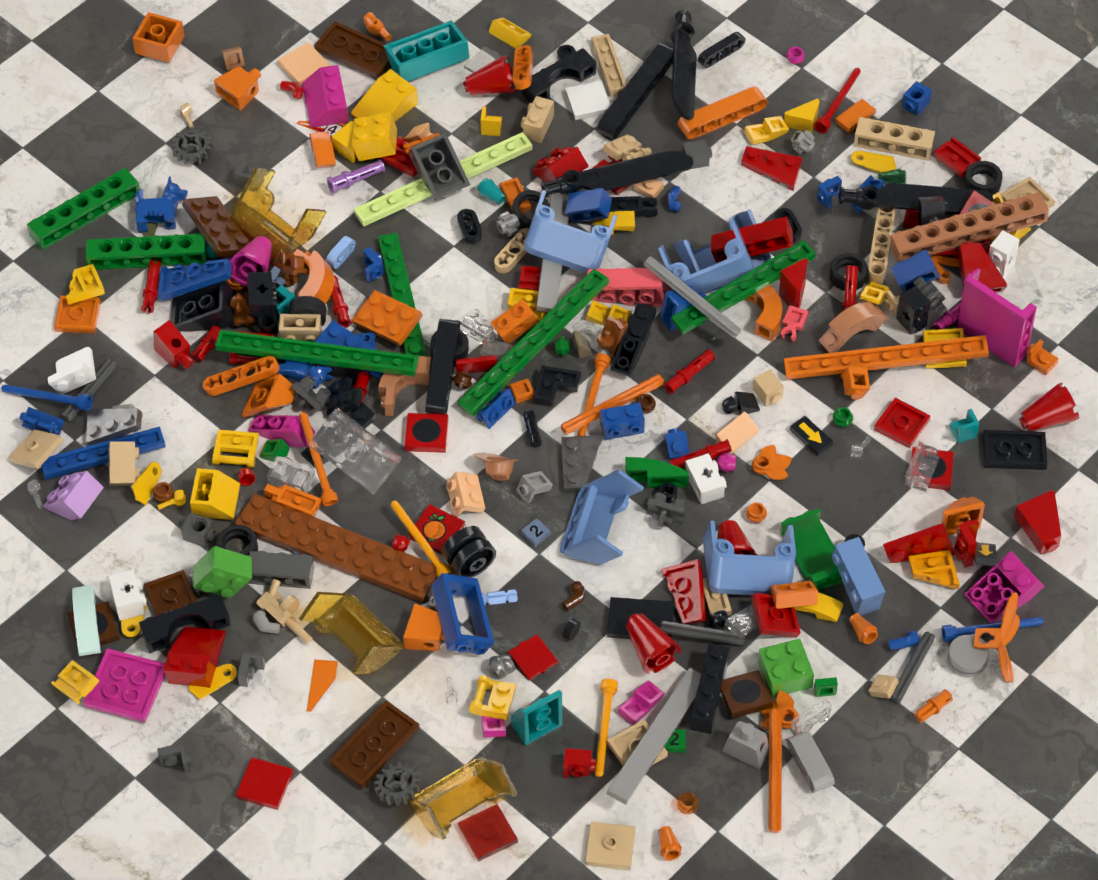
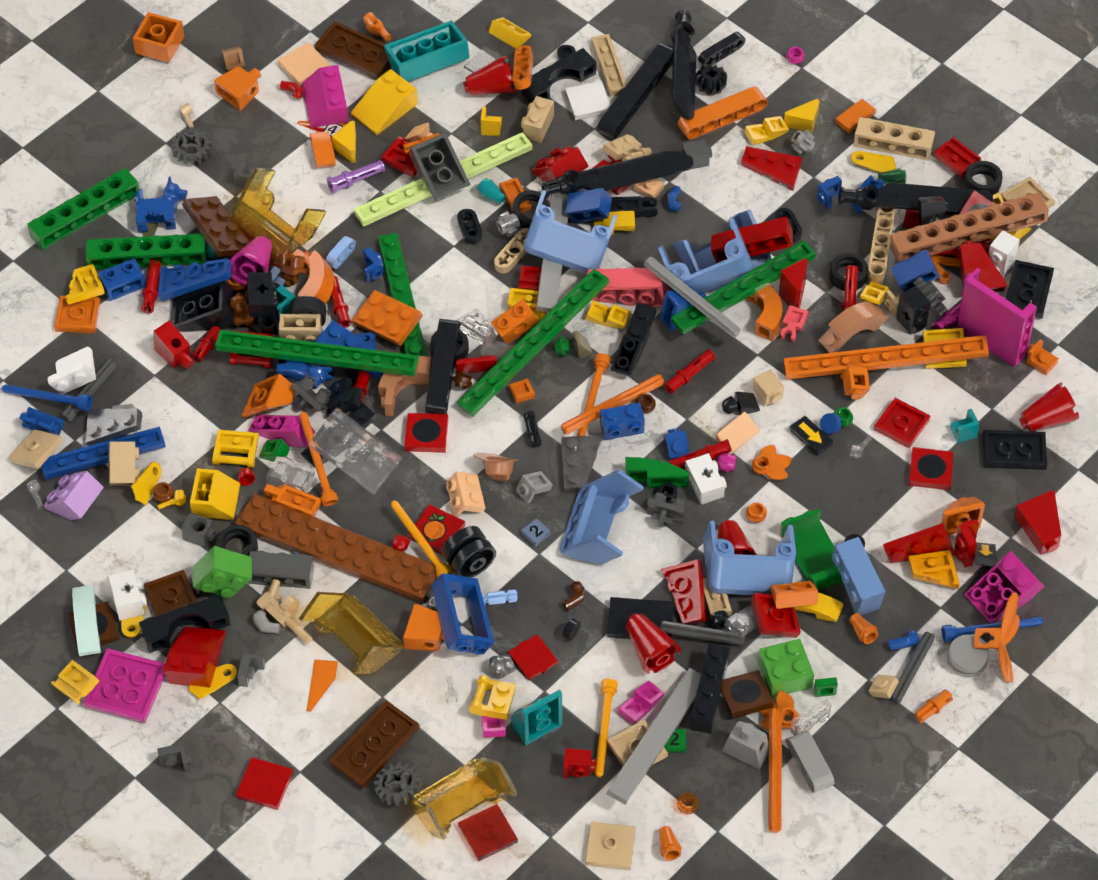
orange beam [203,356,280,396] -> none
yellow brick [352,112,397,161] -> none
blue hinge [476,388,516,429] -> none
black plate [533,365,581,405] -> none
dark orange hips [597,316,628,356] -> none
red piece [814,68,861,134] -> none
blue brick [902,81,932,116] -> none
clear hinge [904,441,939,492] -> none
none -> blue brick [98,258,146,302]
none -> black gear [696,63,727,95]
none -> blue tile [820,413,841,434]
none -> black plate [1006,260,1054,319]

